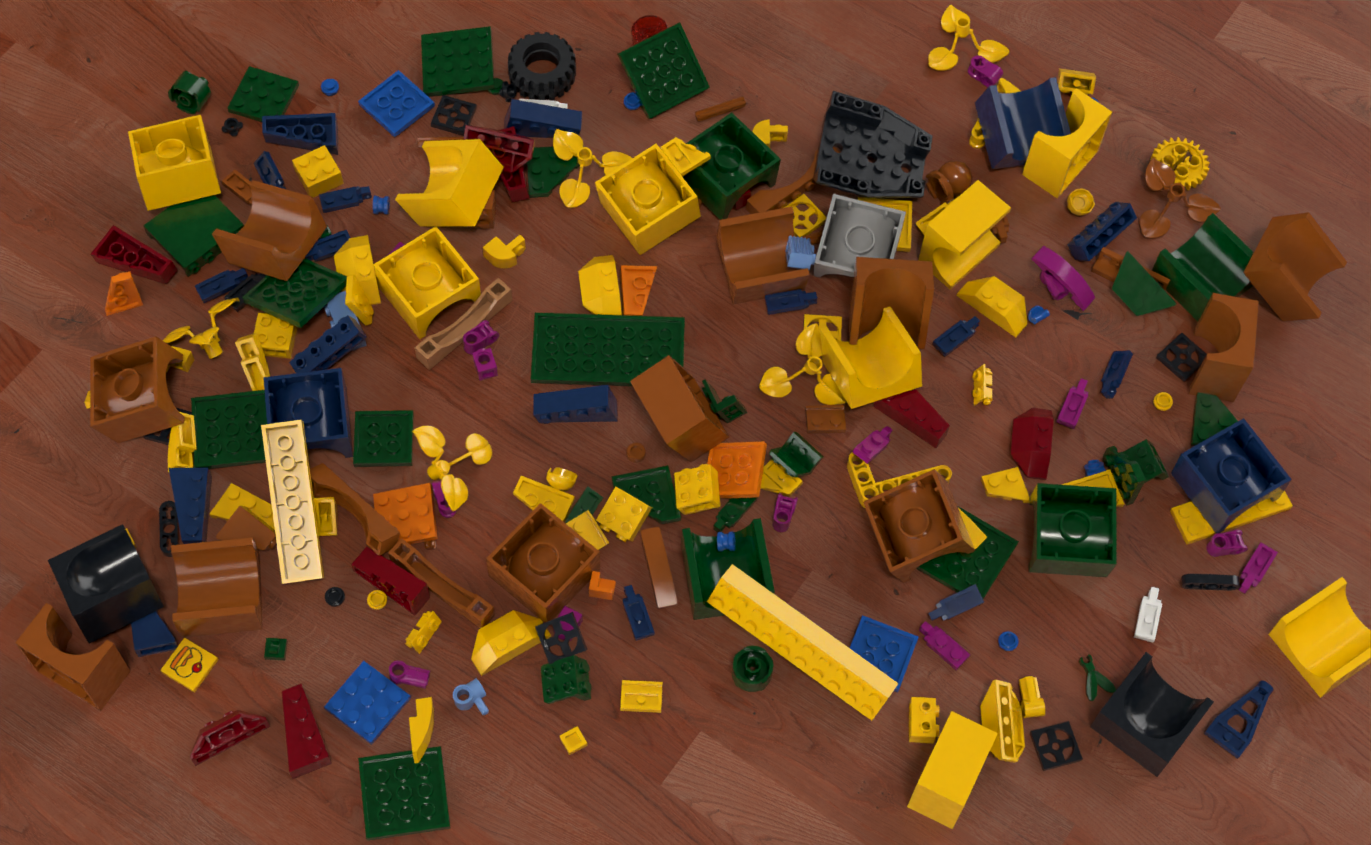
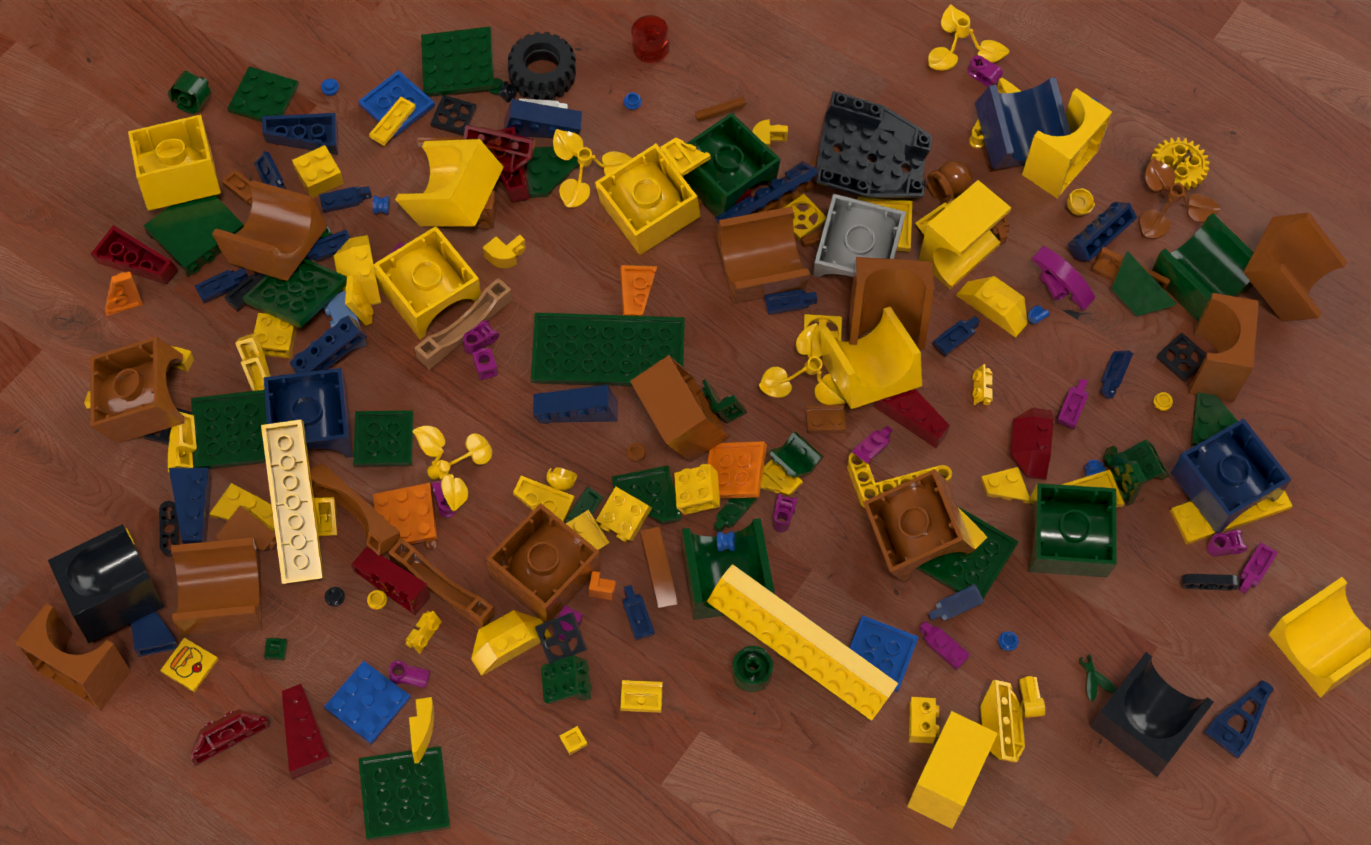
yellow plant [163,298,240,359] -> none
black plate [221,118,243,137] -> none
medium blue piece [453,678,489,715] -> none
yellow wedge [578,255,622,315] -> none
dark green plate [617,22,710,119] -> none
medium blue brick [785,235,816,270] -> none
black piece [1030,721,1083,771] -> none
yellow brick [1057,68,1096,95] -> none
white hinge [1134,587,1162,642] -> none
none -> yellow tile [369,97,416,146]
none -> dark blue wing [715,161,818,225]

